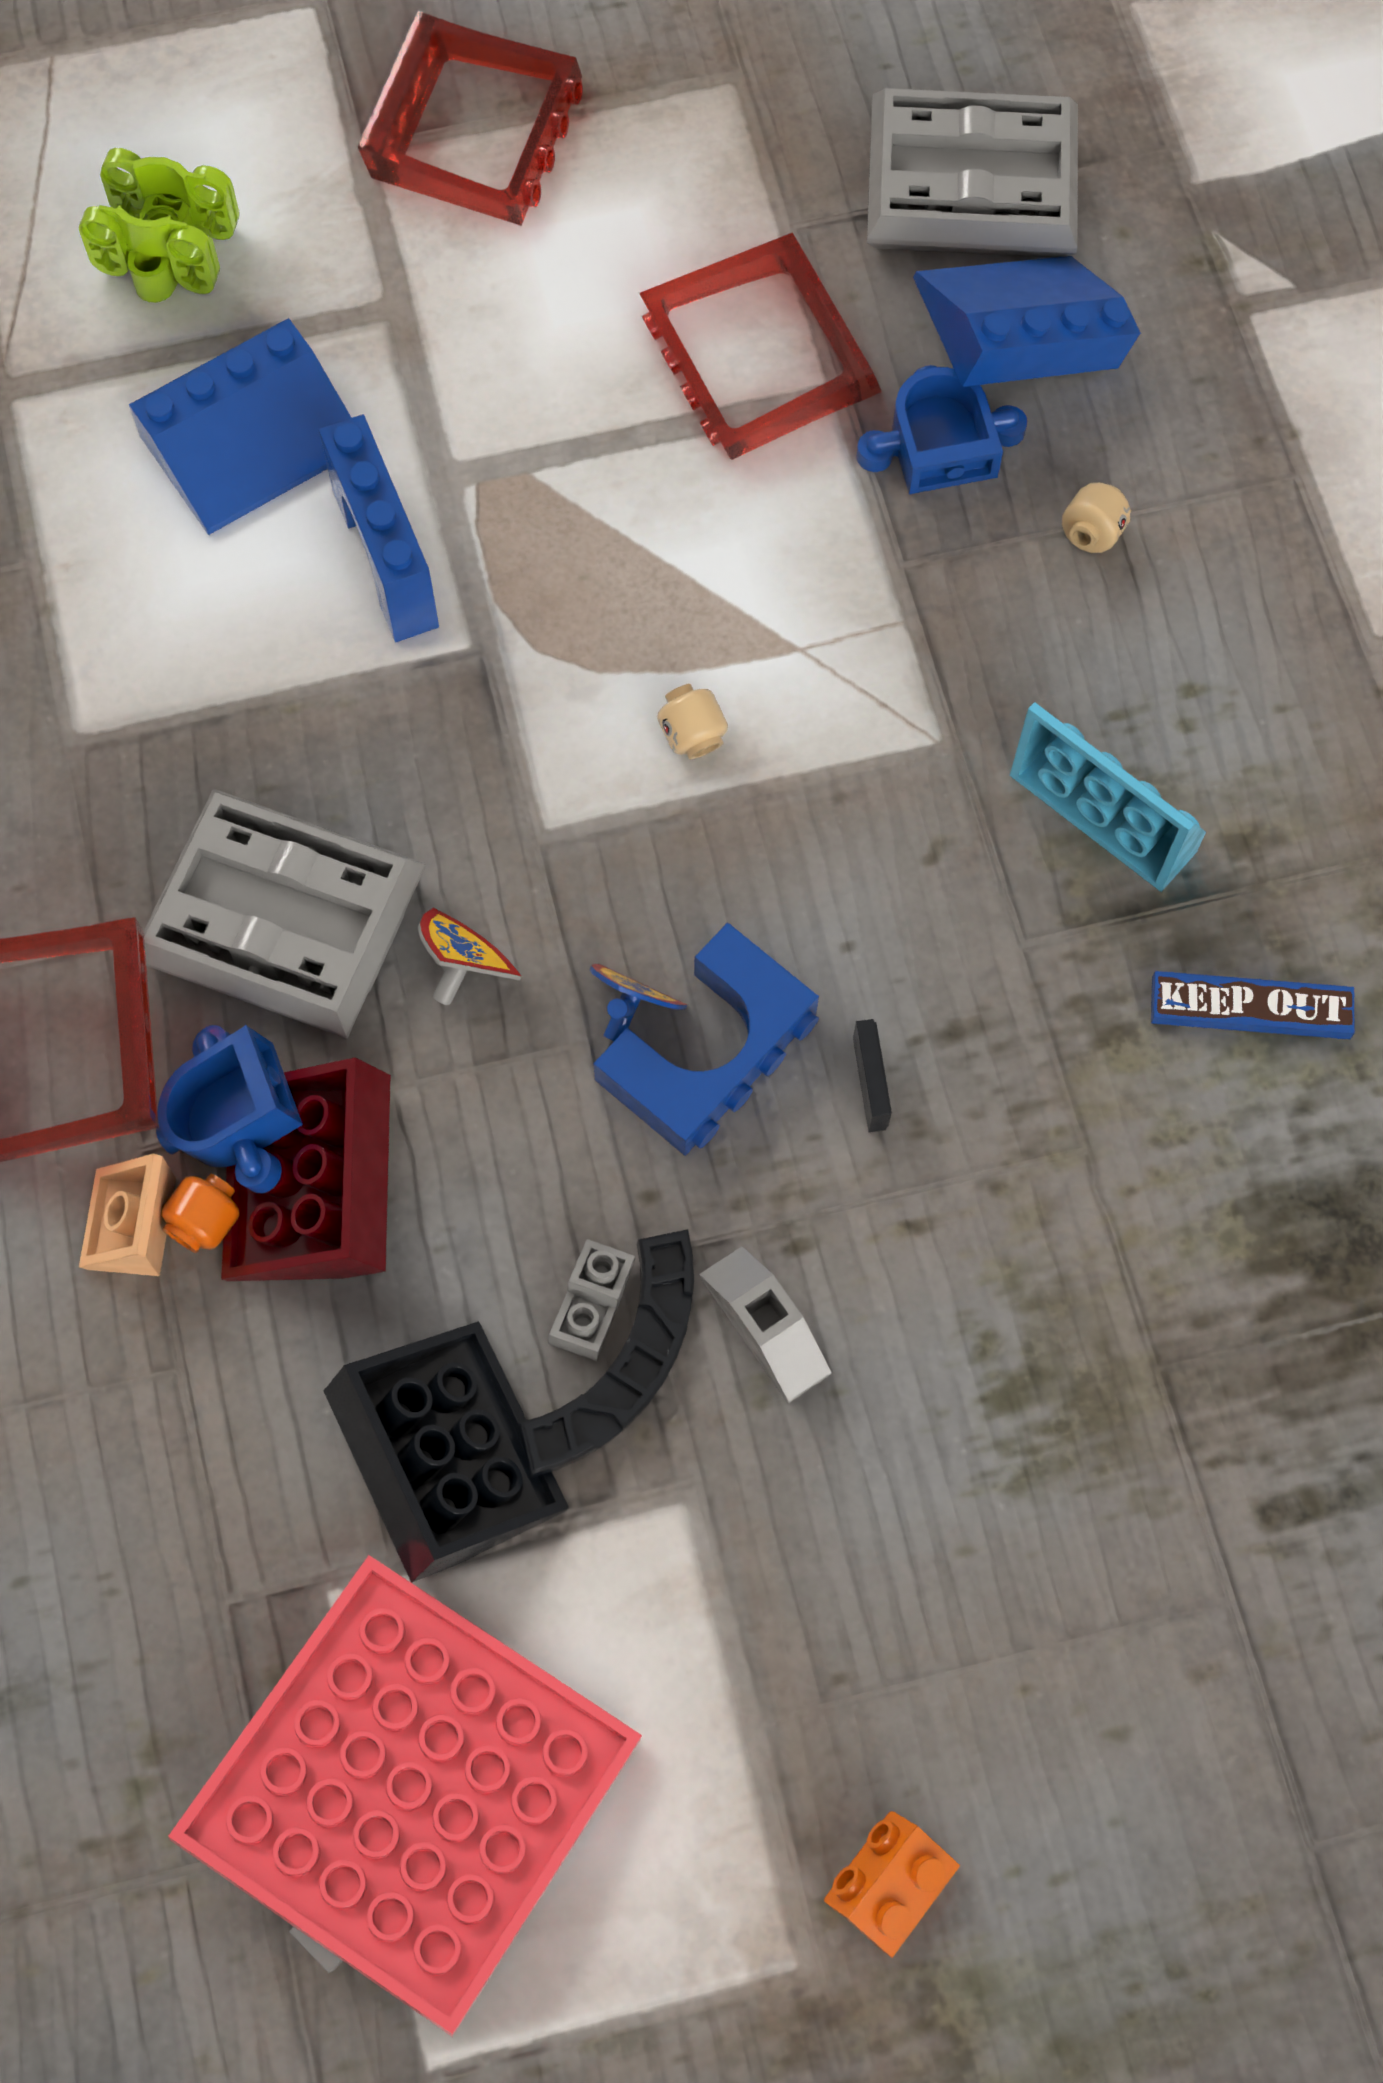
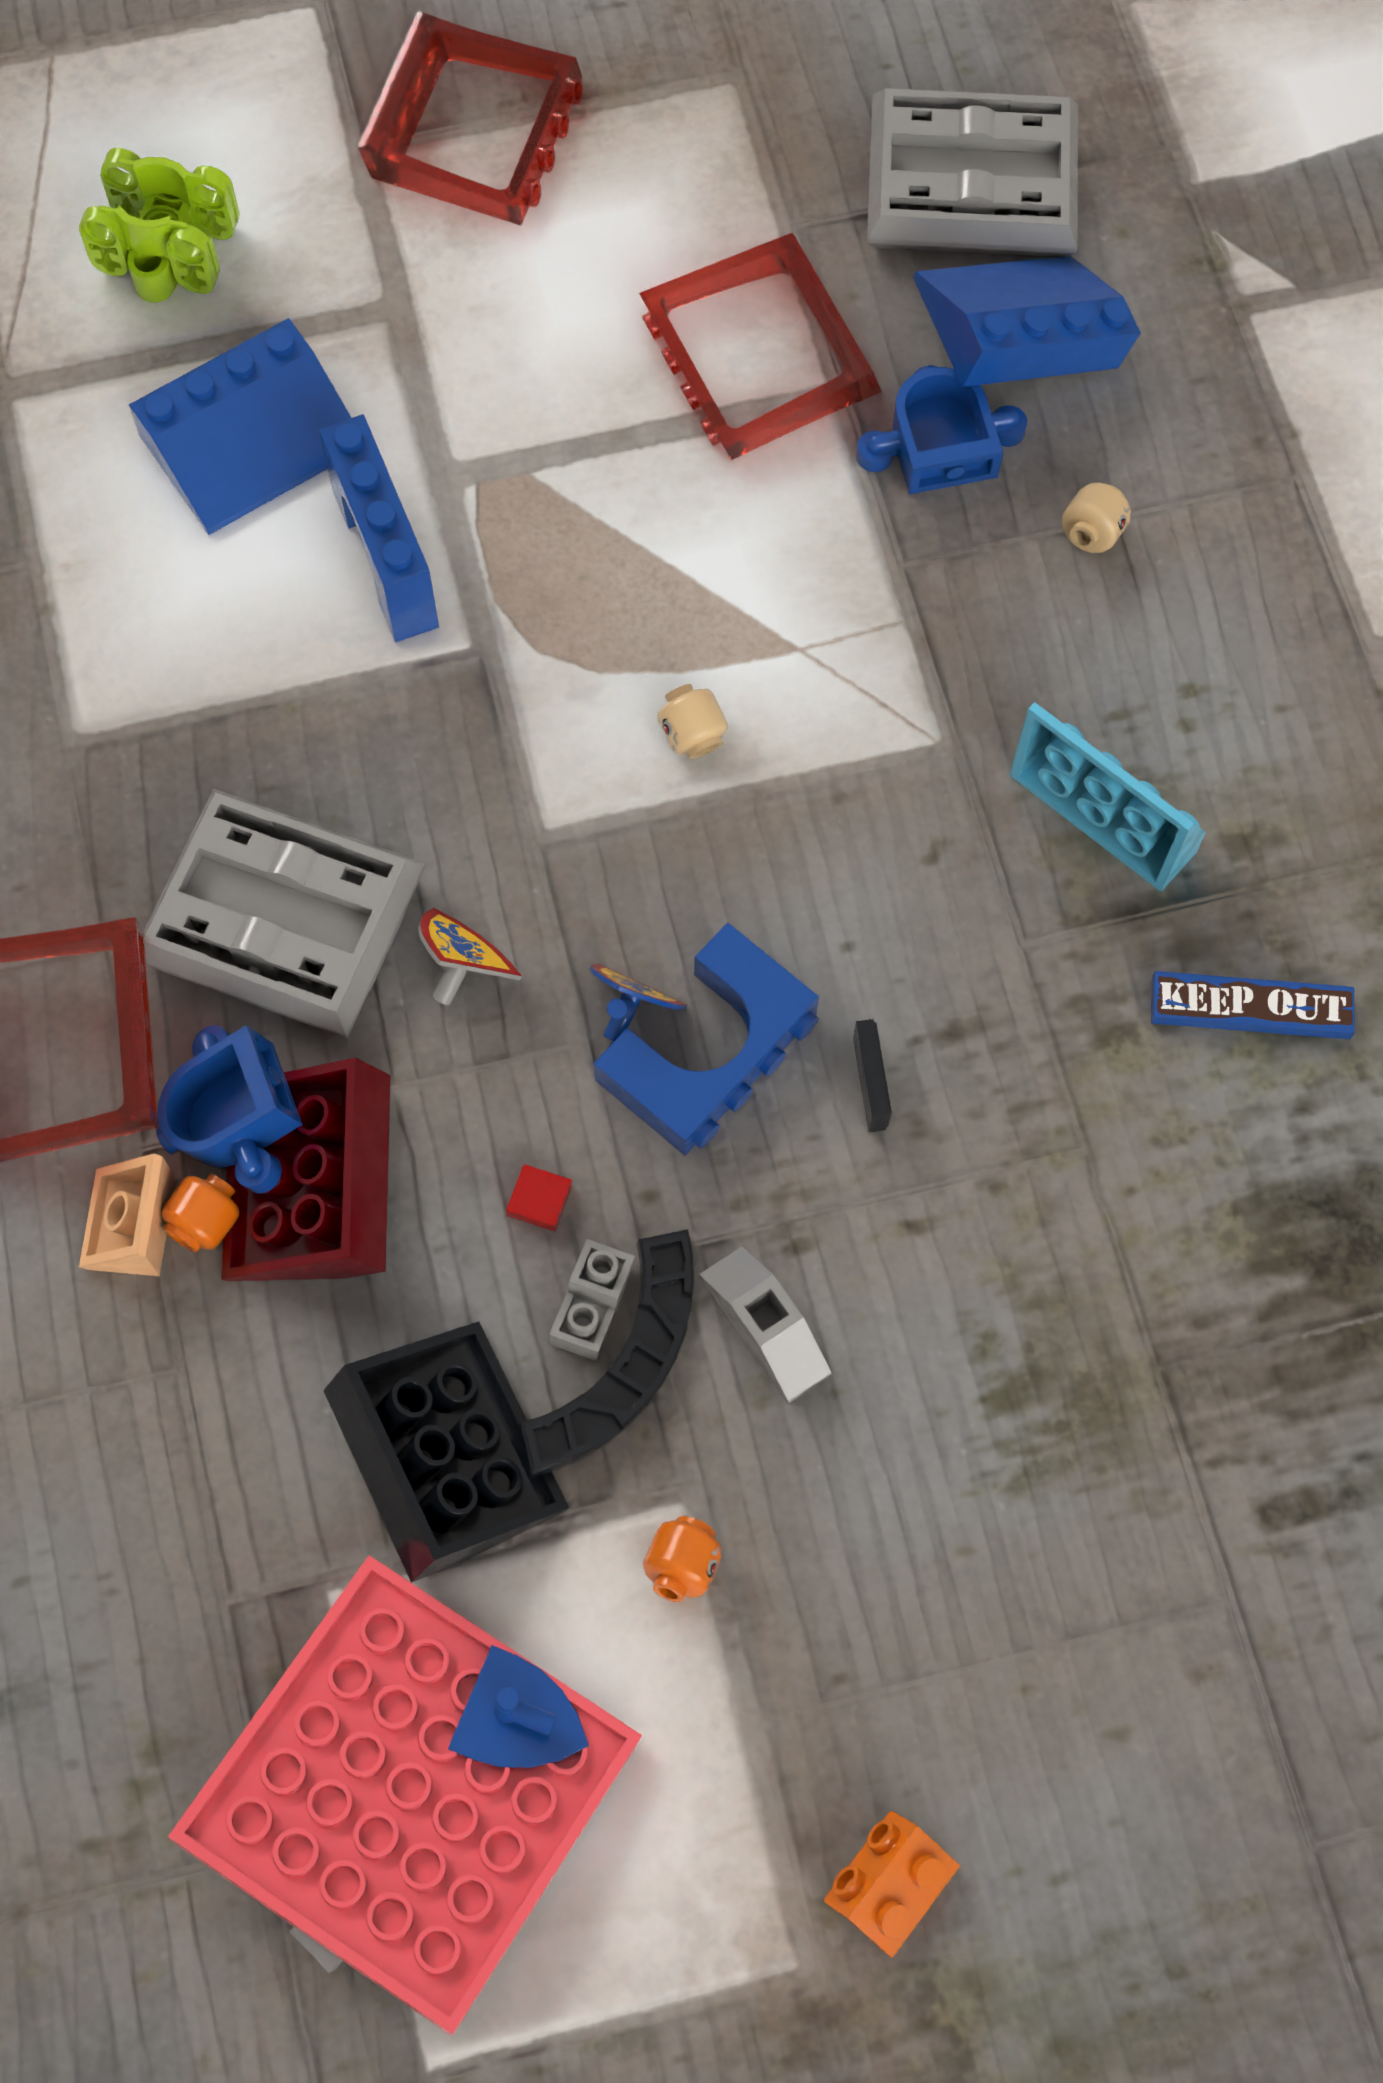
none -> blue shield [448,1645,589,1768]
none -> red tile [506,1164,573,1232]
none -> orange head [643,1516,722,1602]

